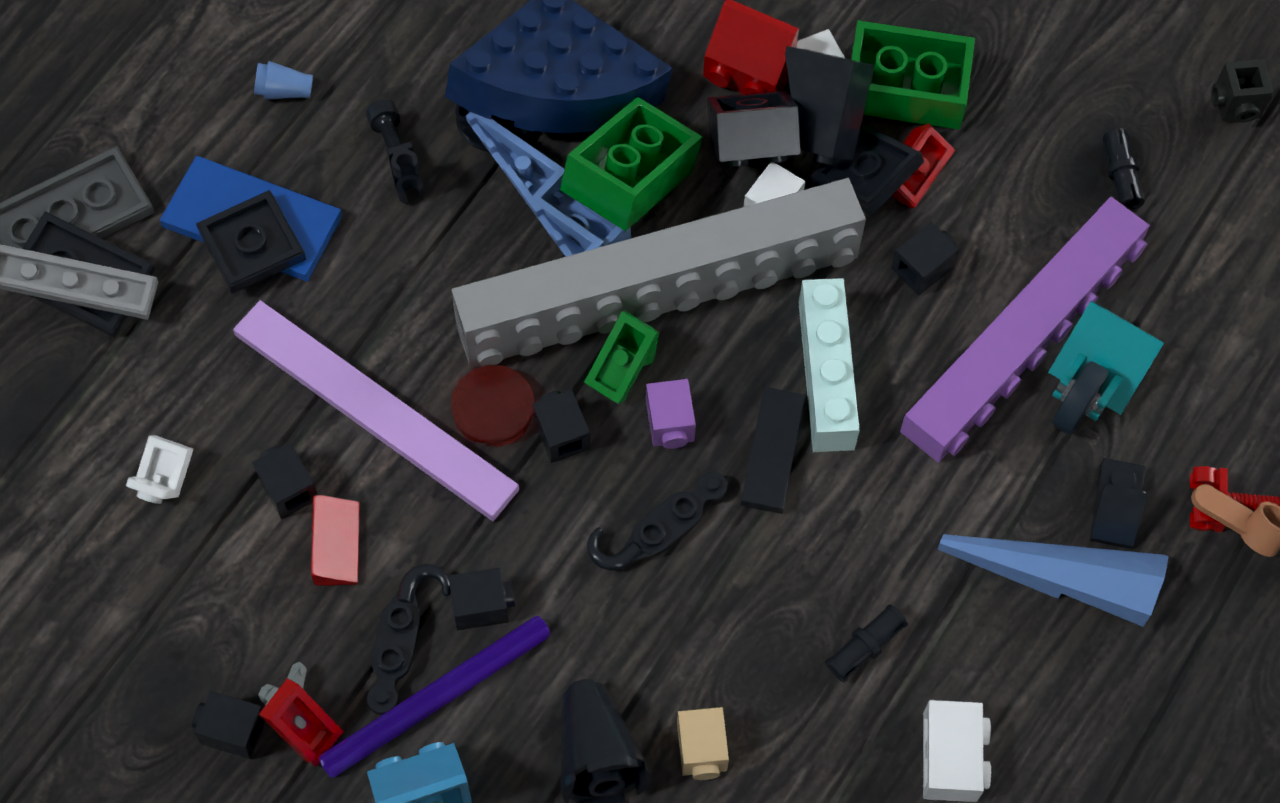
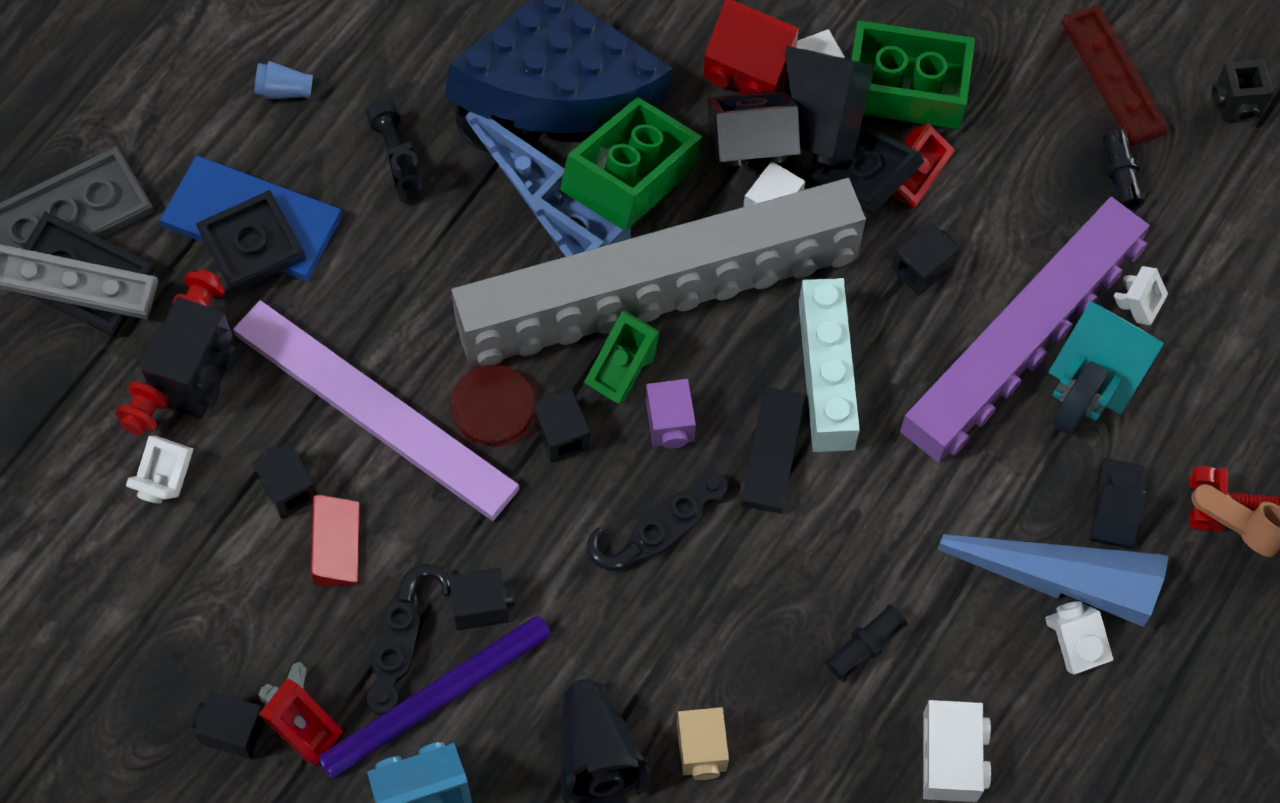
none -> black brick [115,269,238,436]
none -> white bracket [1045,601,1113,675]
none -> clear red tile [1062,4,1168,147]
none -> white tile [1114,266,1168,326]

